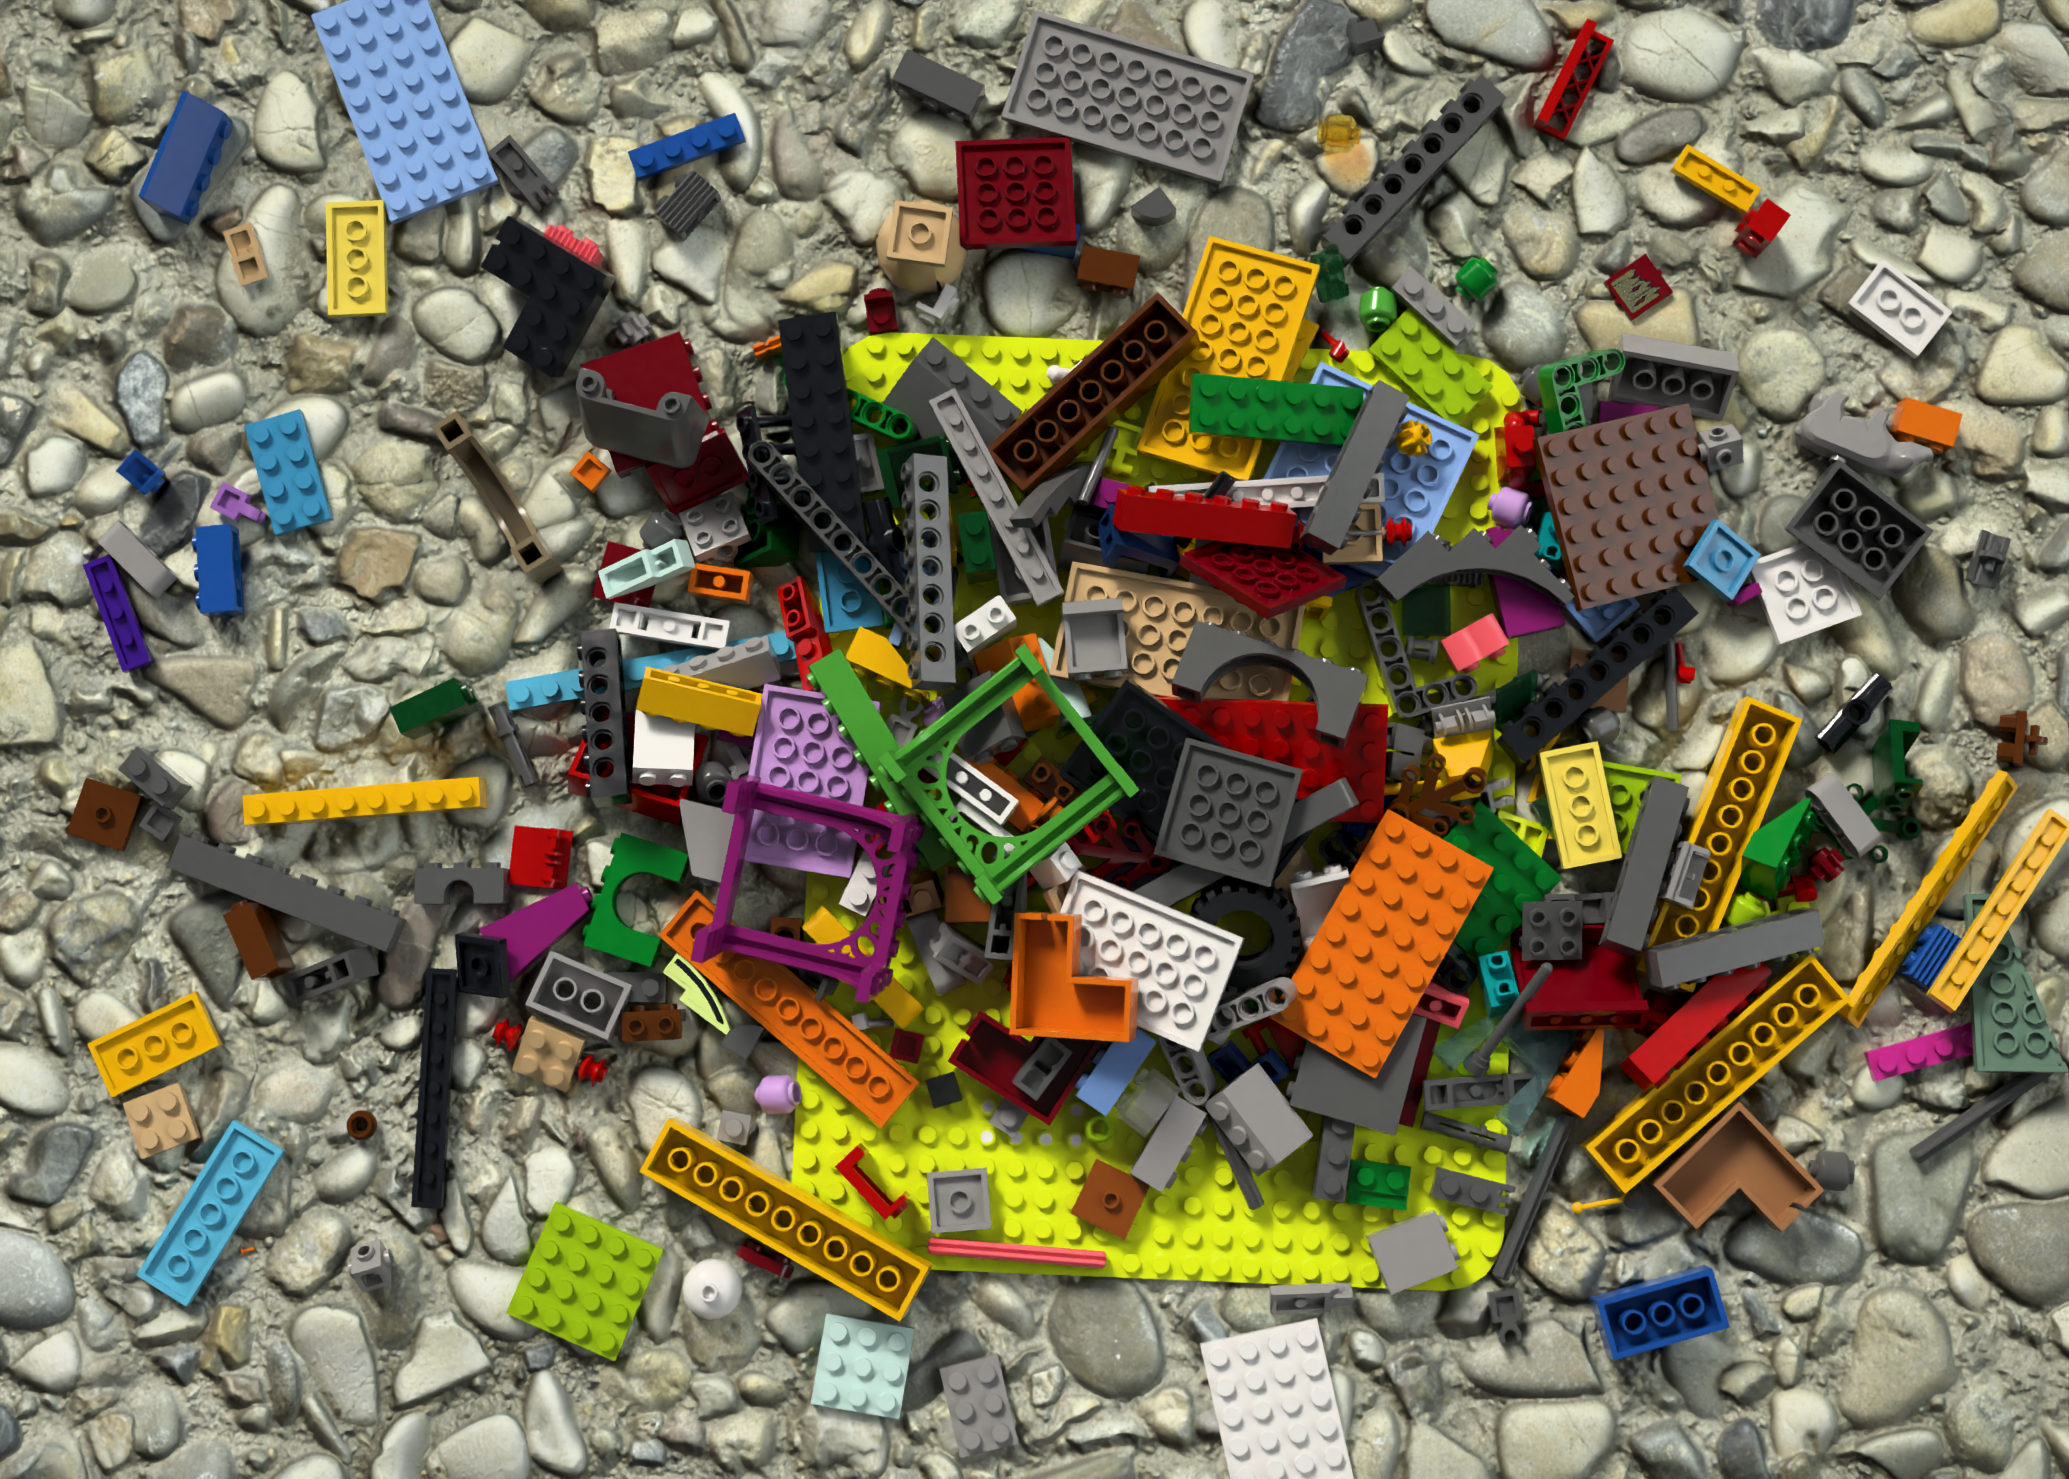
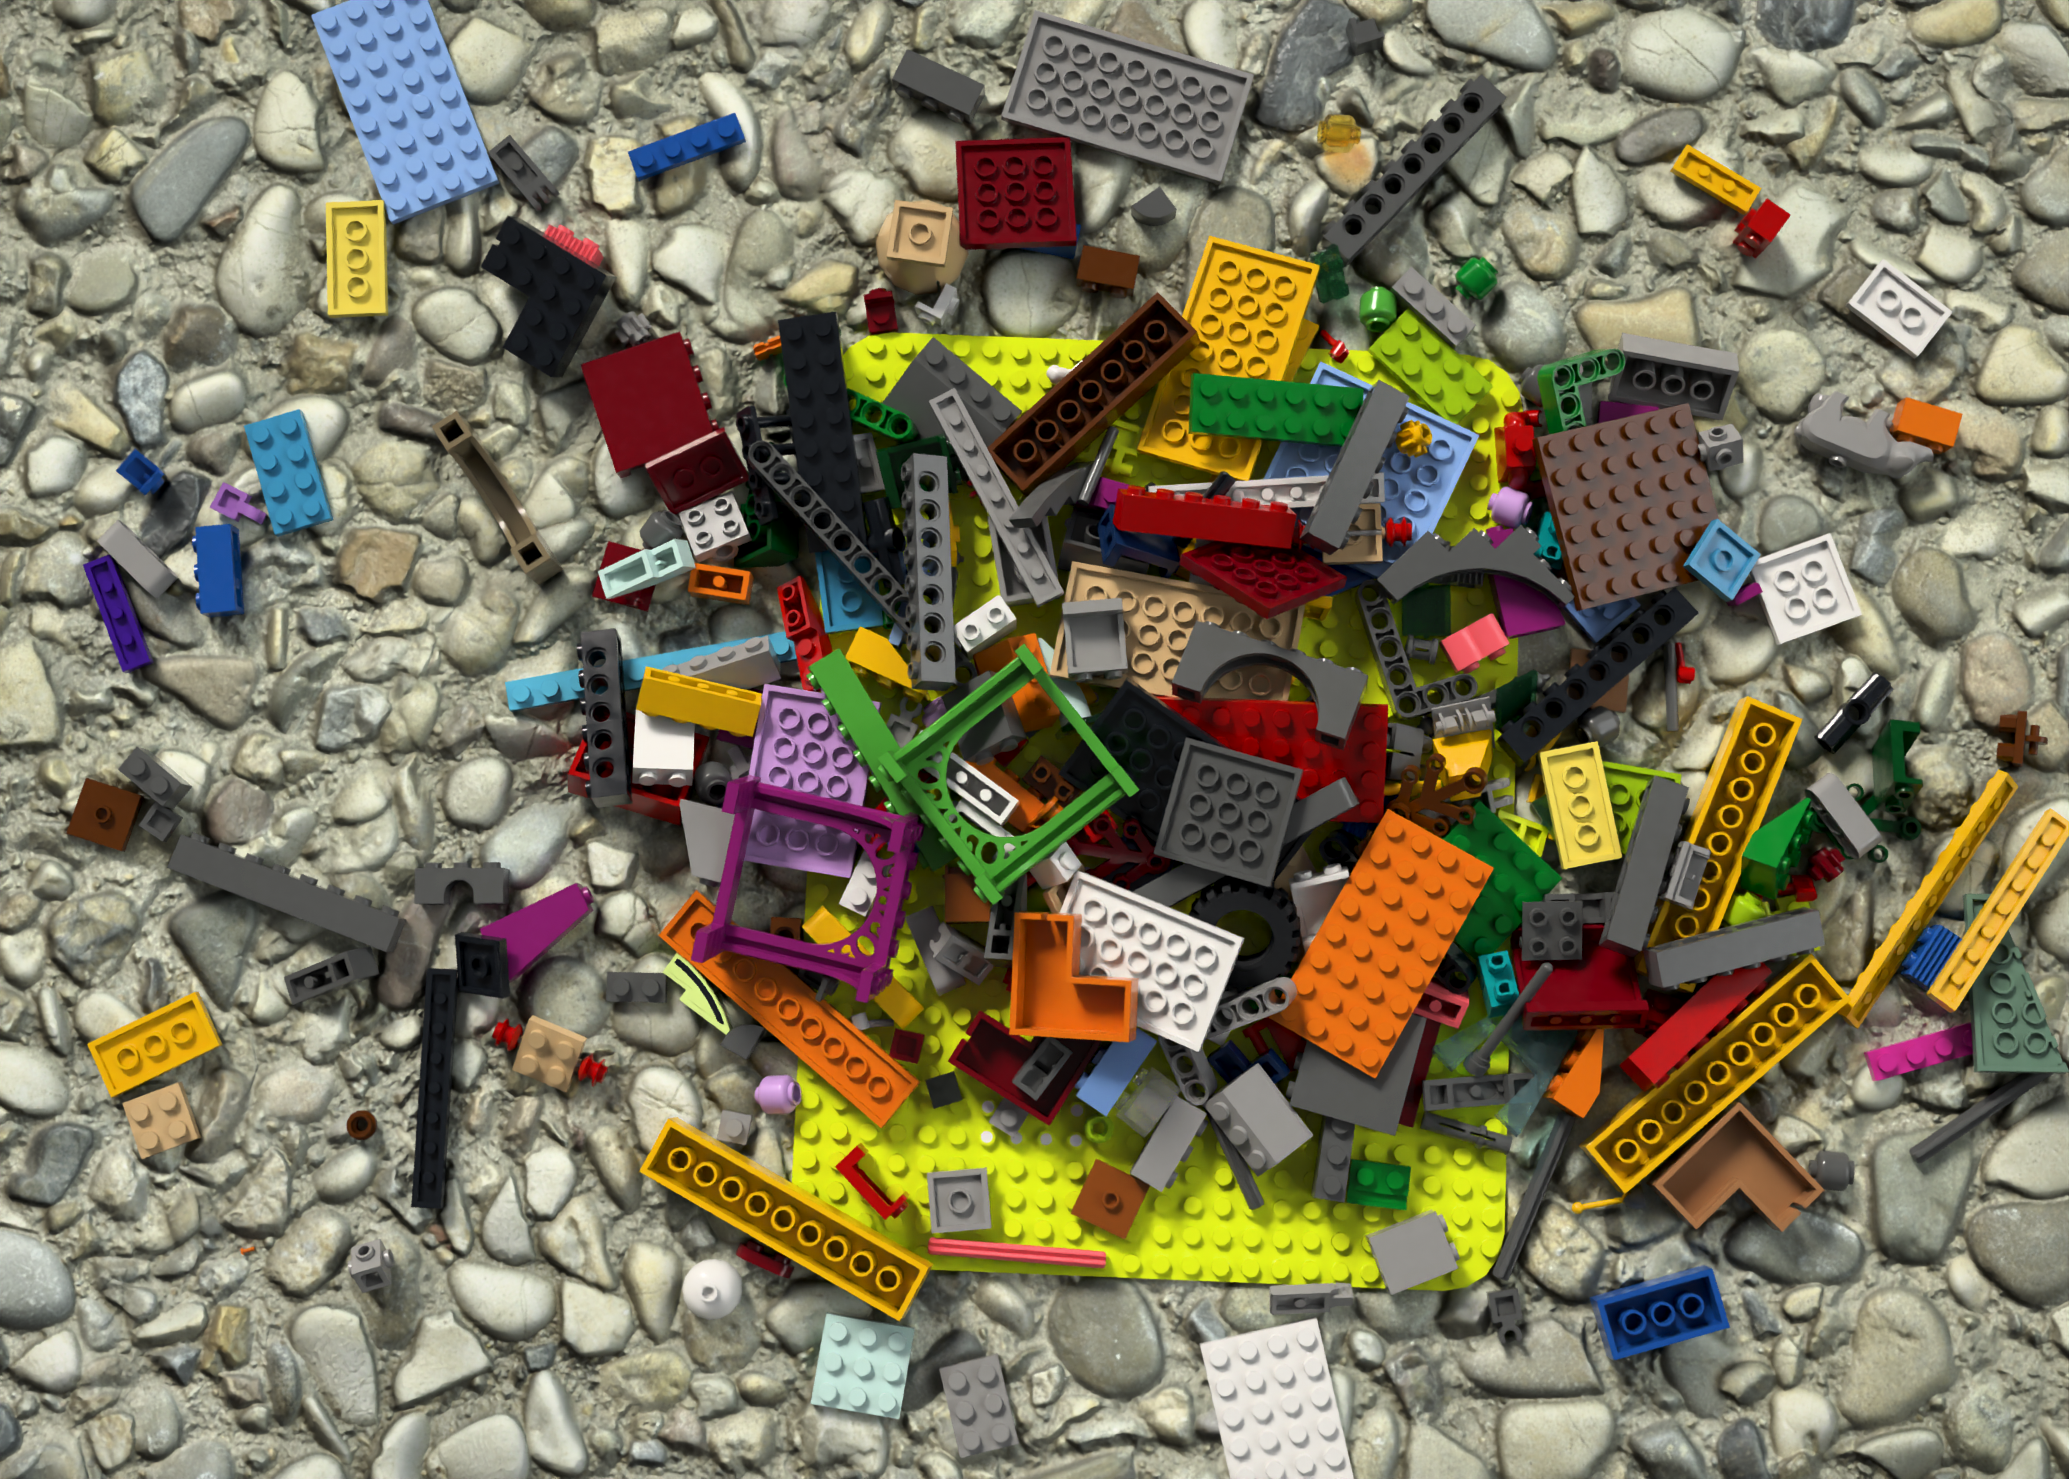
medium azure plate [136,1120,286,1307] -> none
blue slope [138,90,232,225] -> none
tan slope [223,222,269,286] -> none
reddish brown brick [223,900,295,981] -> none
yellow brick [242,777,488,827] -> none
dark green brick [389,678,479,740] -> none
dark grey pin [487,701,539,789] -> none
lime plate [506,1201,665,1361] -> none
red hinge [508,825,573,889] -> none
light grey slope [525,950,633,1044] -> none
orange plate [569,451,612,493] -> none
dark grey windscreen [576,367,710,469] -> none
green arch [582,832,690,968] -> none
white hinge [609,602,731,651] -> none
reddish brown bracket [621,1004,686,1042] -> none
dark grey brick [655,170,721,241] -> none
medium nougat slope [879,870,944,917] -> none
dark green brick [957,510,997,584] -> none
dark grey hinge [1429,1167,1516,1216] -> none
red fence [1533,18,1614,142] -> none
piece [1604,254,1673,321] -> none
dark grey slope [1784,459,1934,601] -> none
dark grey hips [1965,530,2011,589] -> none

